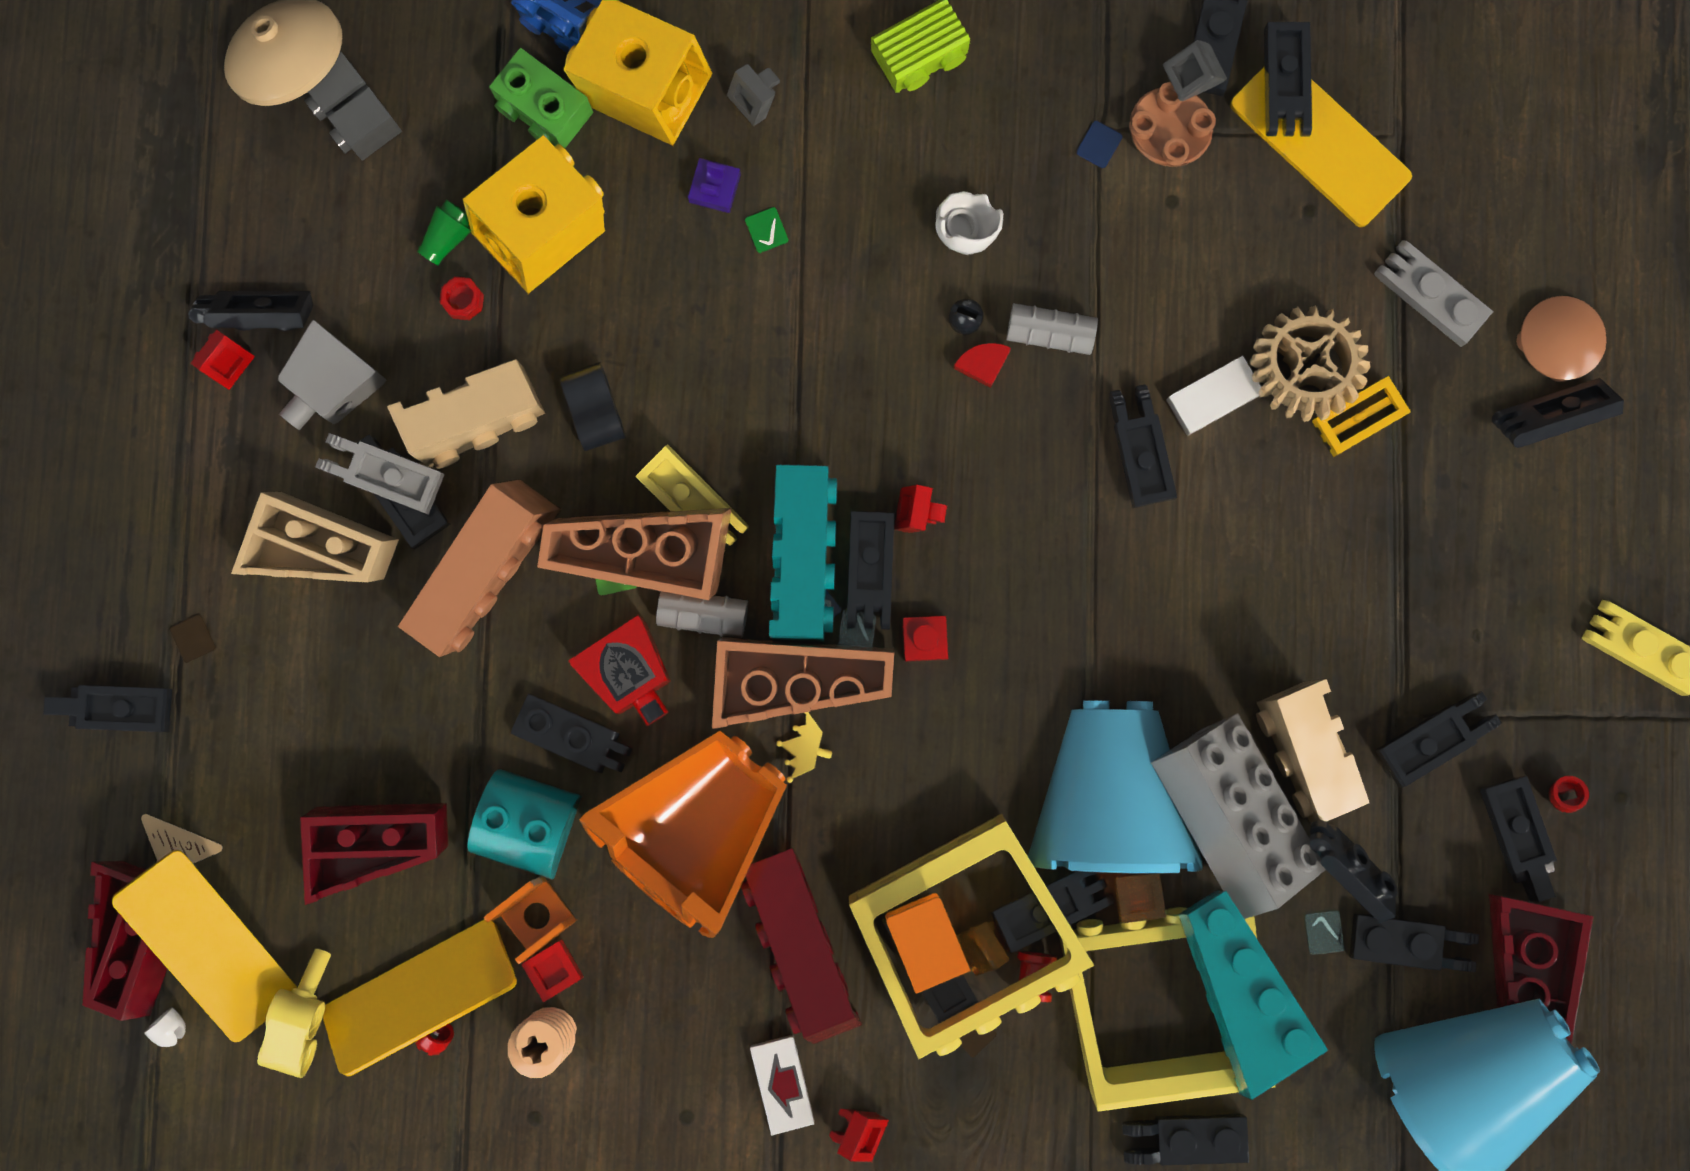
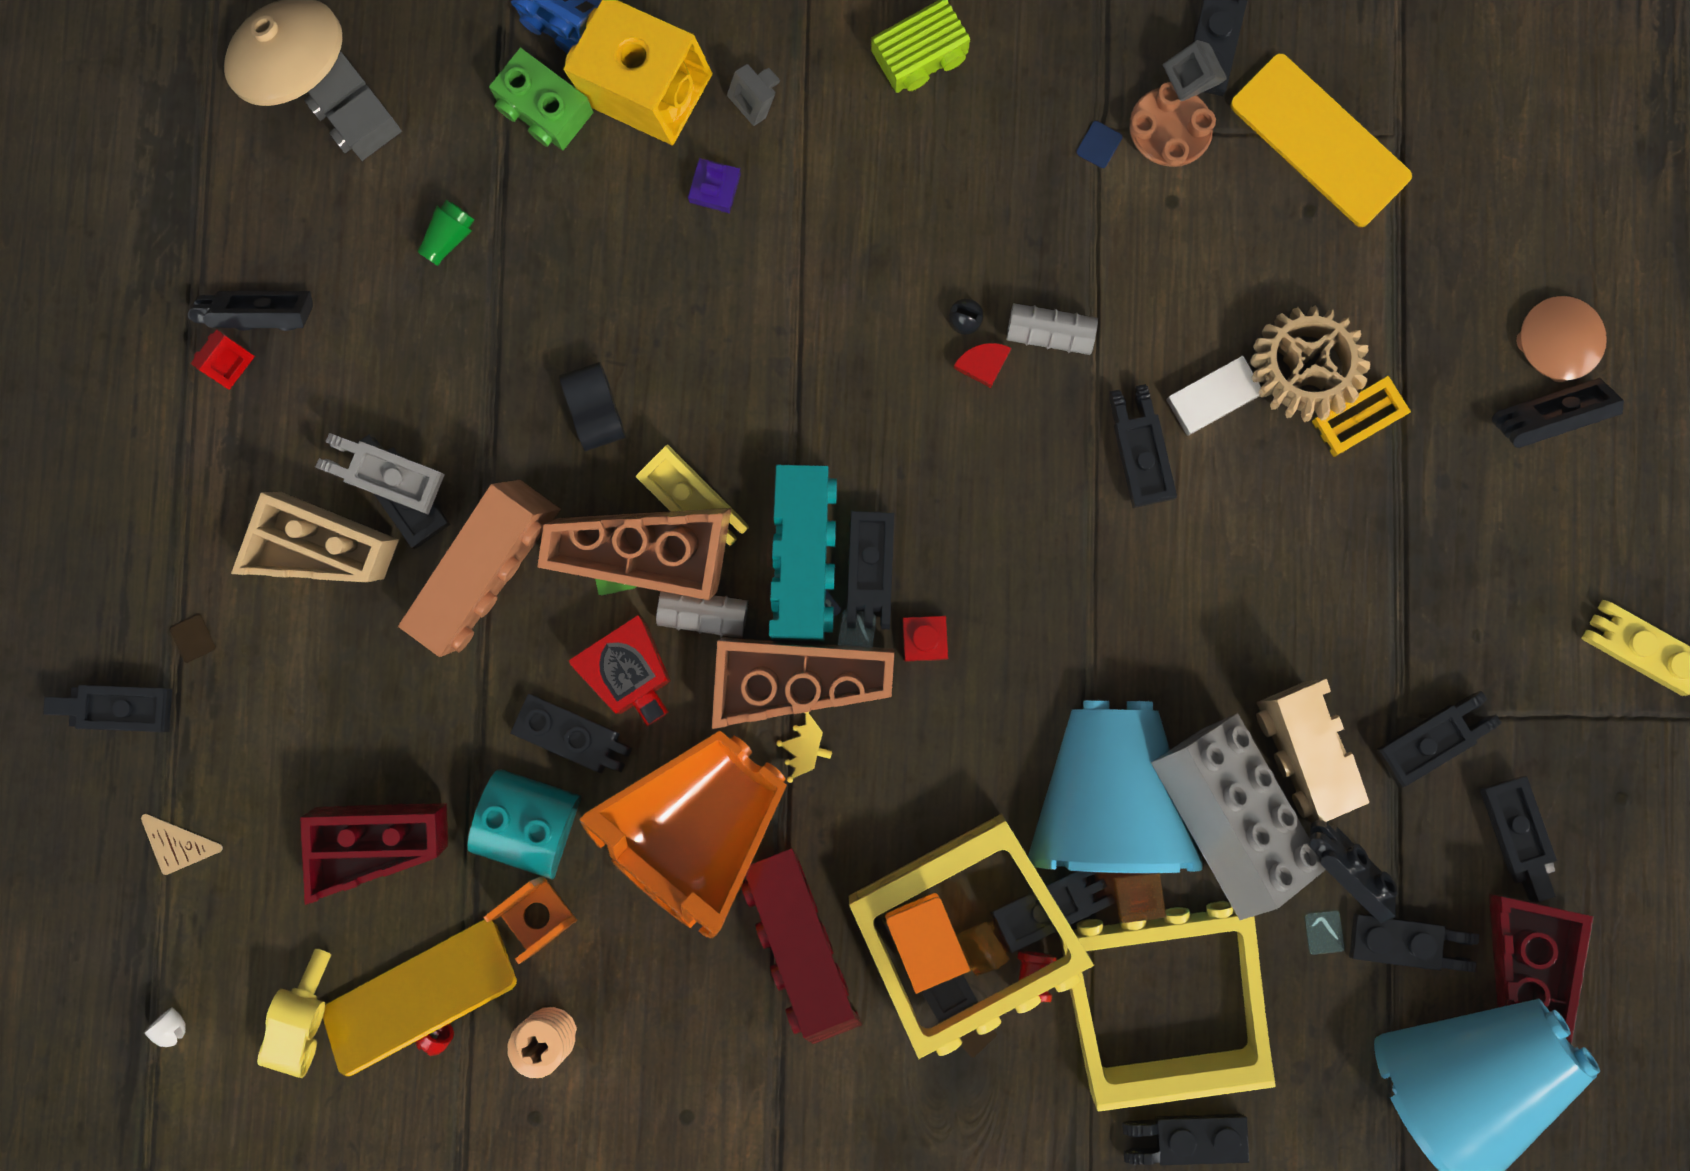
dark red wedge [82,861,167,1021] -> none
yellow piece [112,850,297,1042] -> none
light grey torso [278,320,387,430] -> none
tan wedge [387,359,545,469] -> none
red tile [440,276,484,321] -> none
yellow brick [463,135,605,294] -> none
red plate [521,939,584,1002] -> none
green sticker [745,207,789,253] -> none
white tile [750,1034,815,1136] -> none
red tile [829,1109,889,1162] -> none
red tile [894,485,947,533] -> none
white hair [936,191,1003,255] -> none
teal wedge [1178,891,1328,1100] -> none
black hinge [1264,22,1312,137] -> none
light grey hinge [1374,240,1493,347] -> none
red hinge [1548,776,1589,813] -> none

